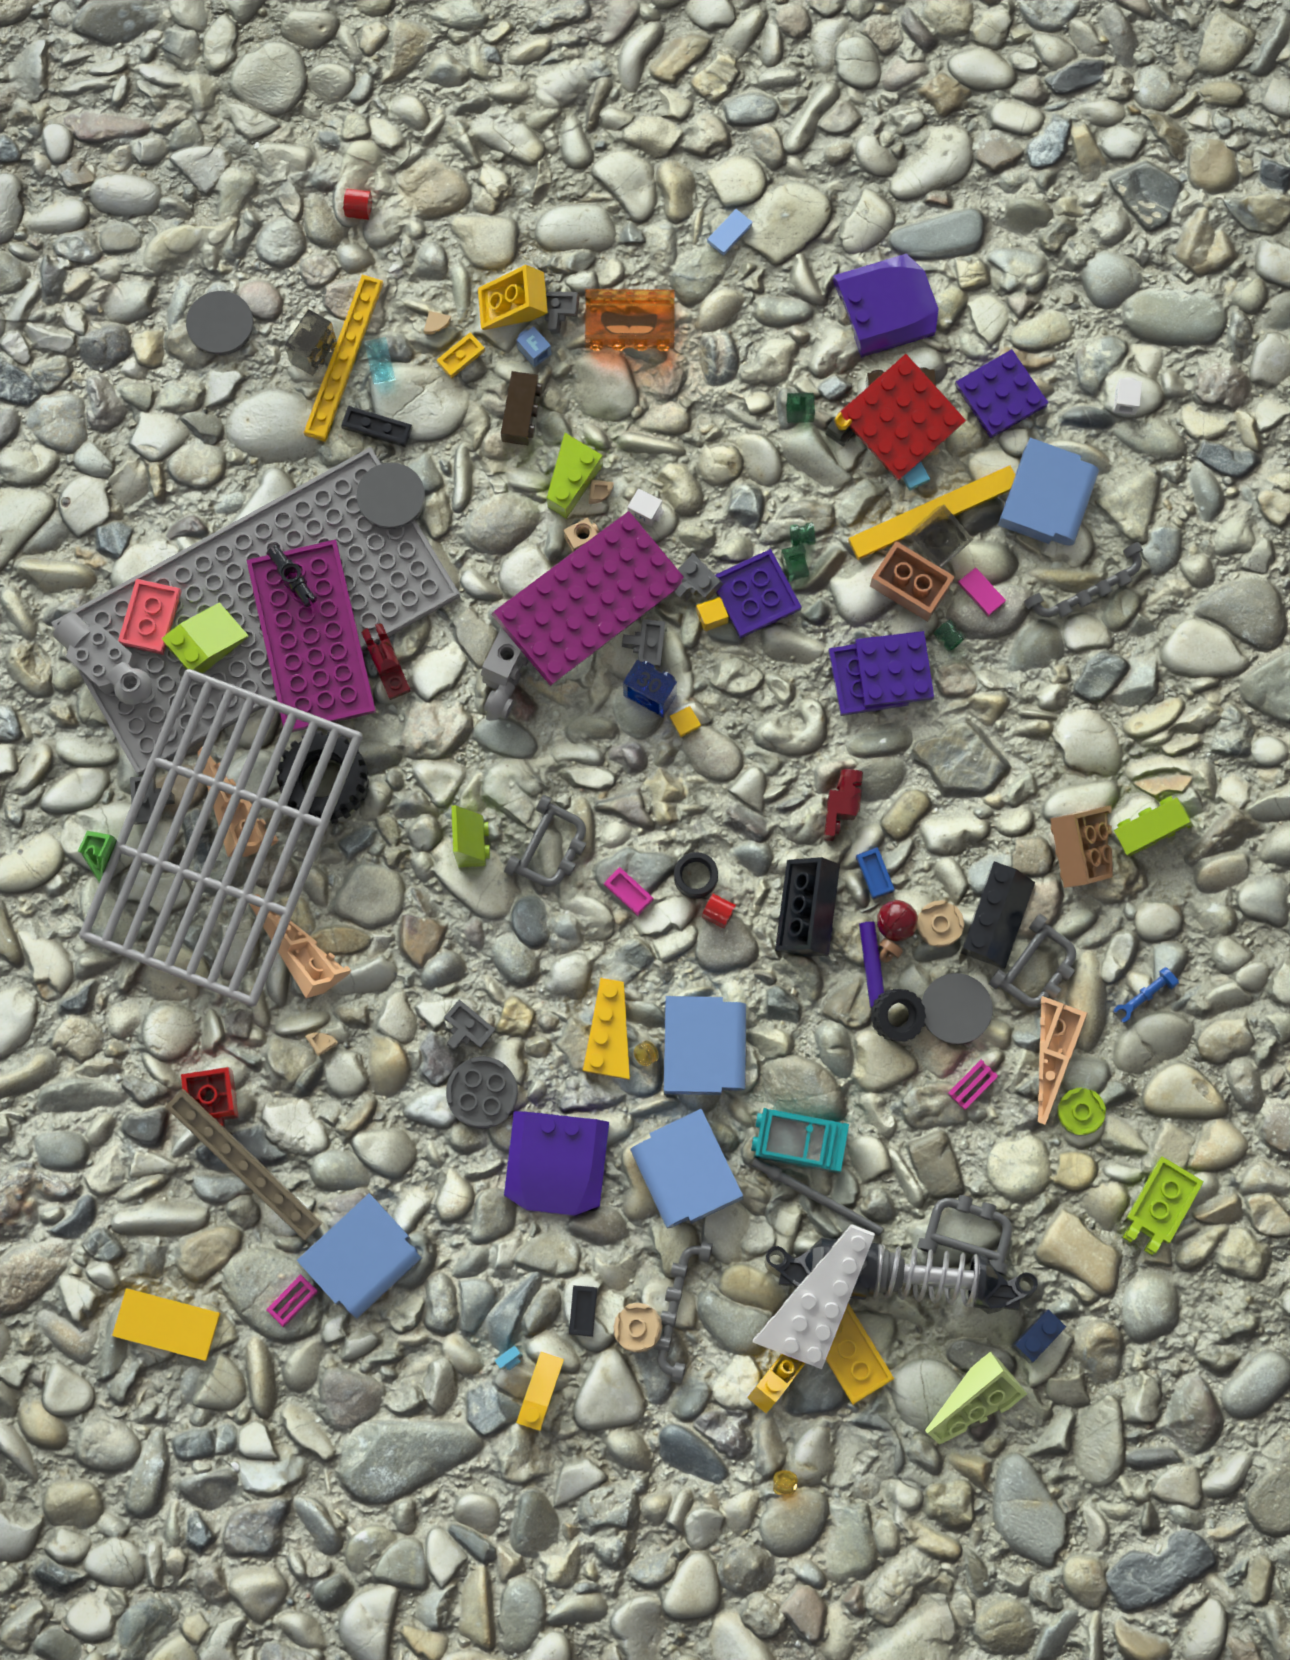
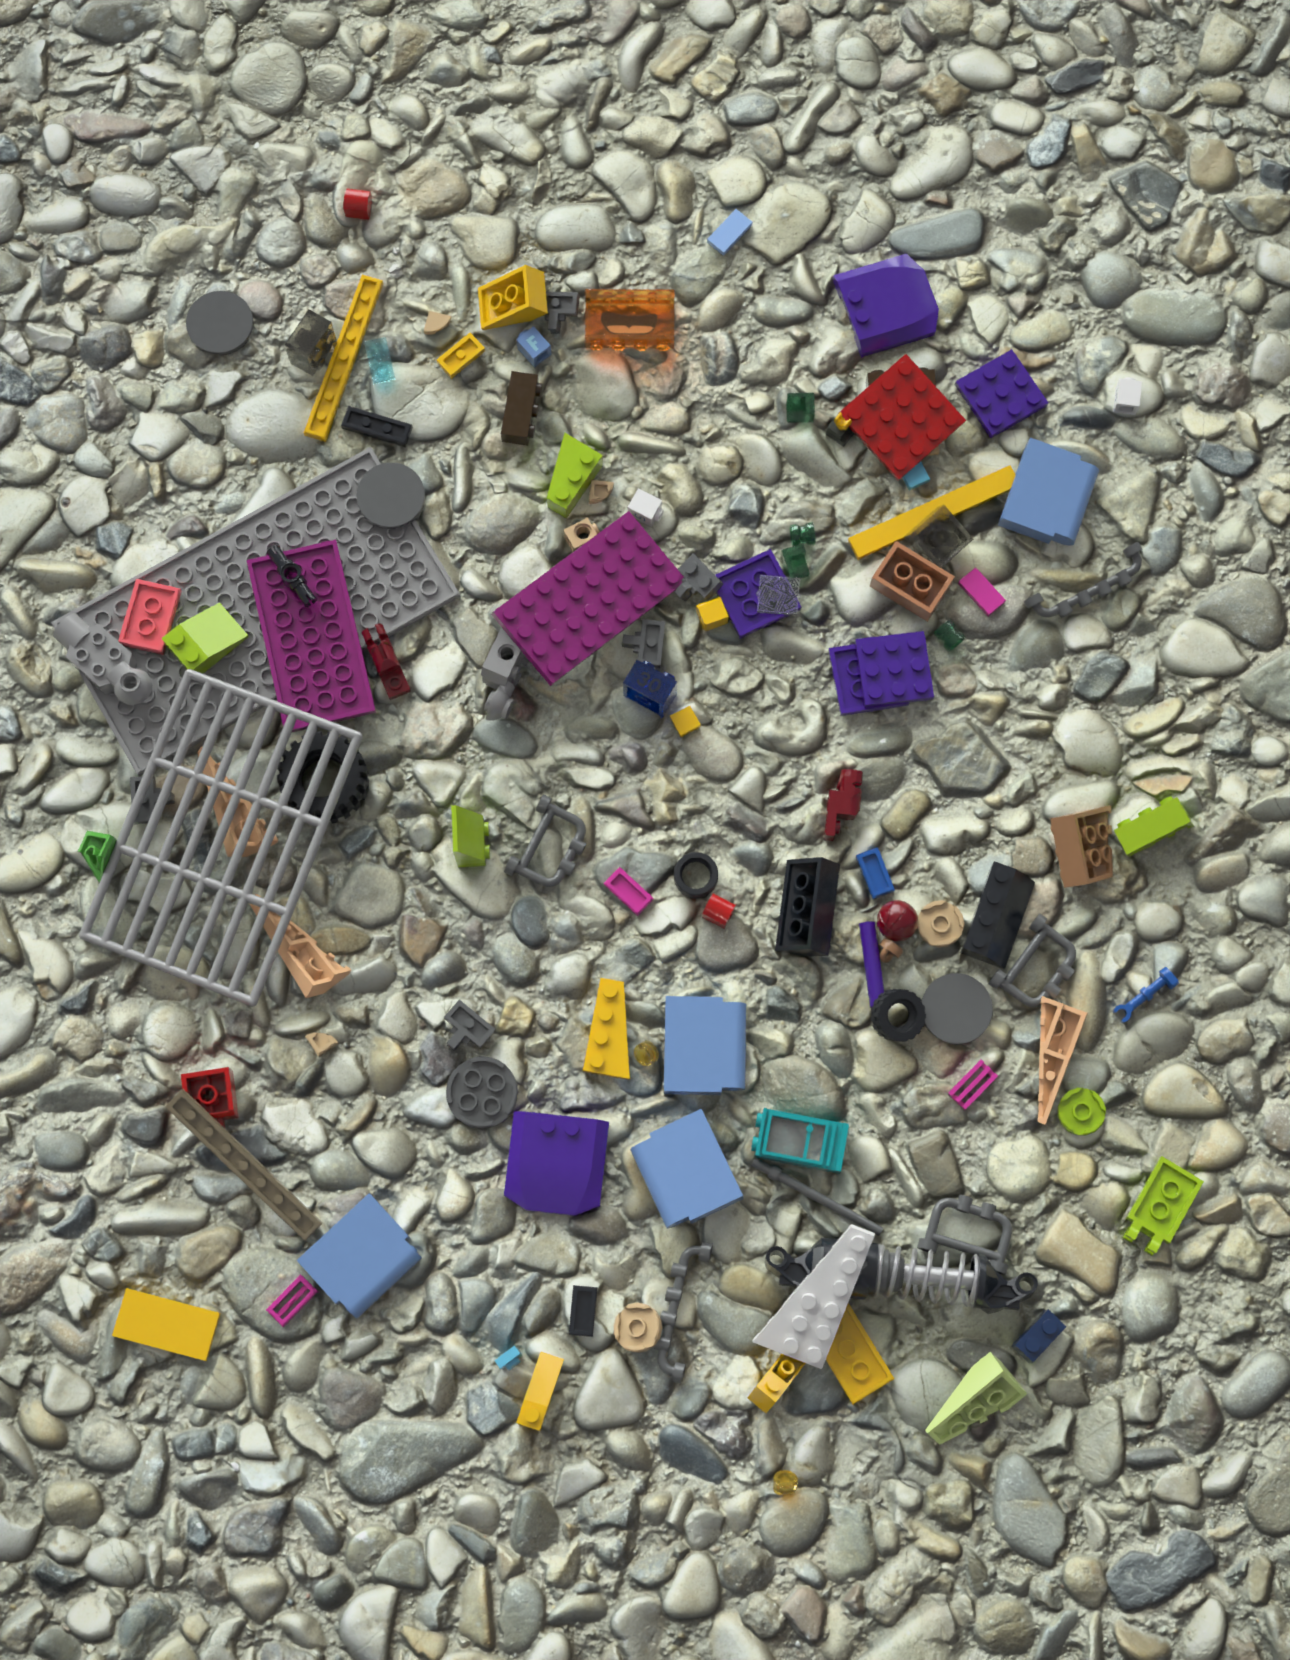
none -> clear piece [756,575,801,616]

